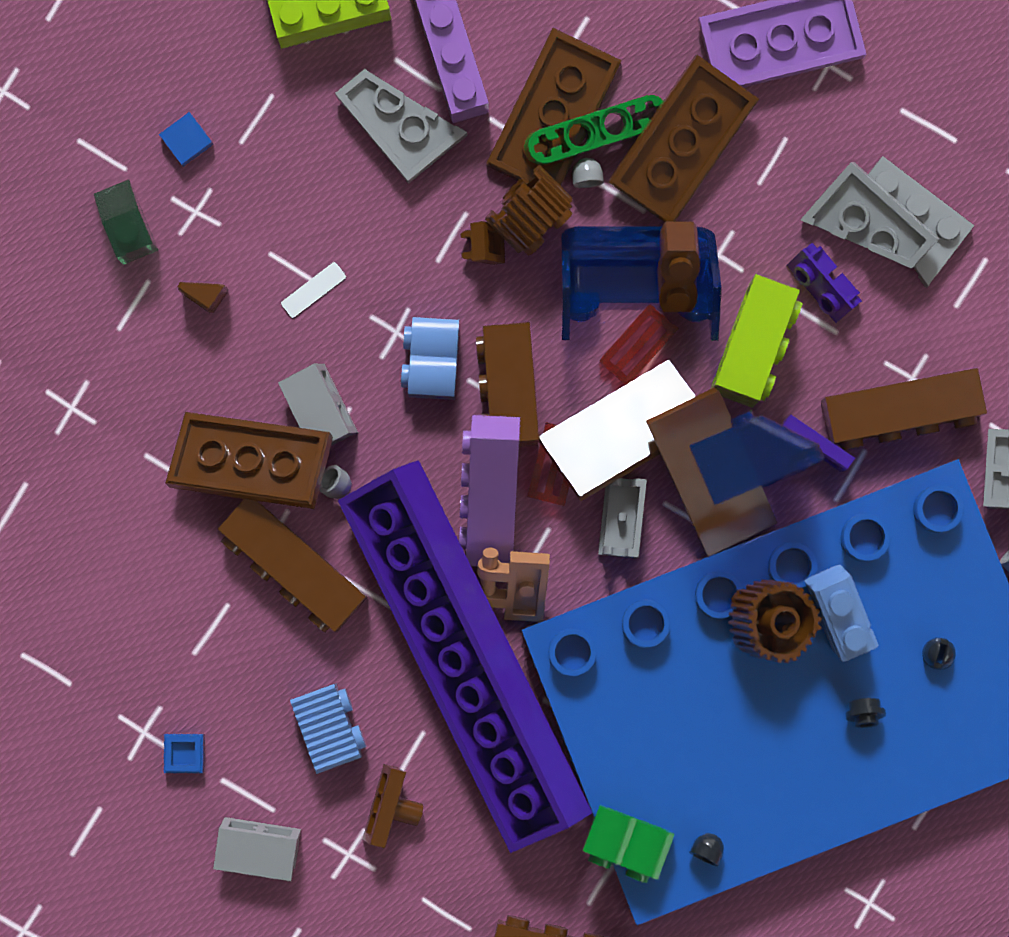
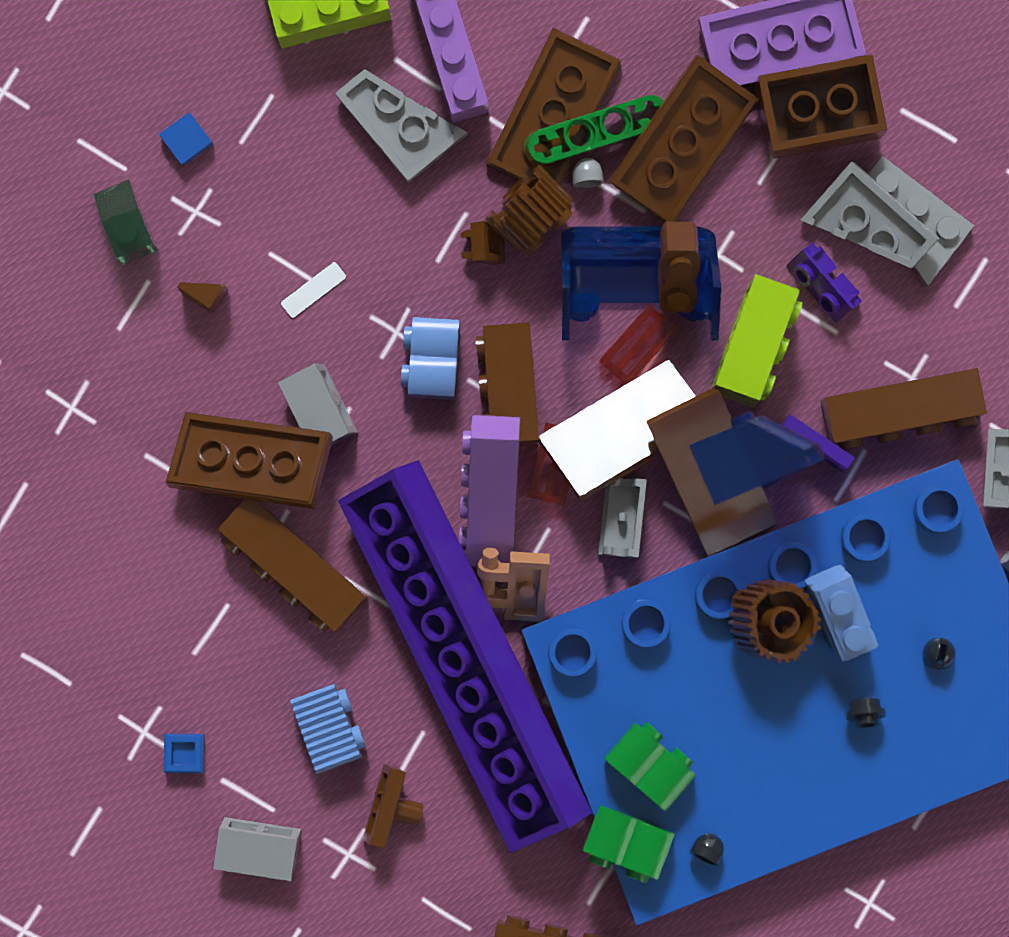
light grey hinge [319,465,352,499] -> none
none -> green brick [603,722,696,811]
none -> reddish brown brick [754,54,888,160]

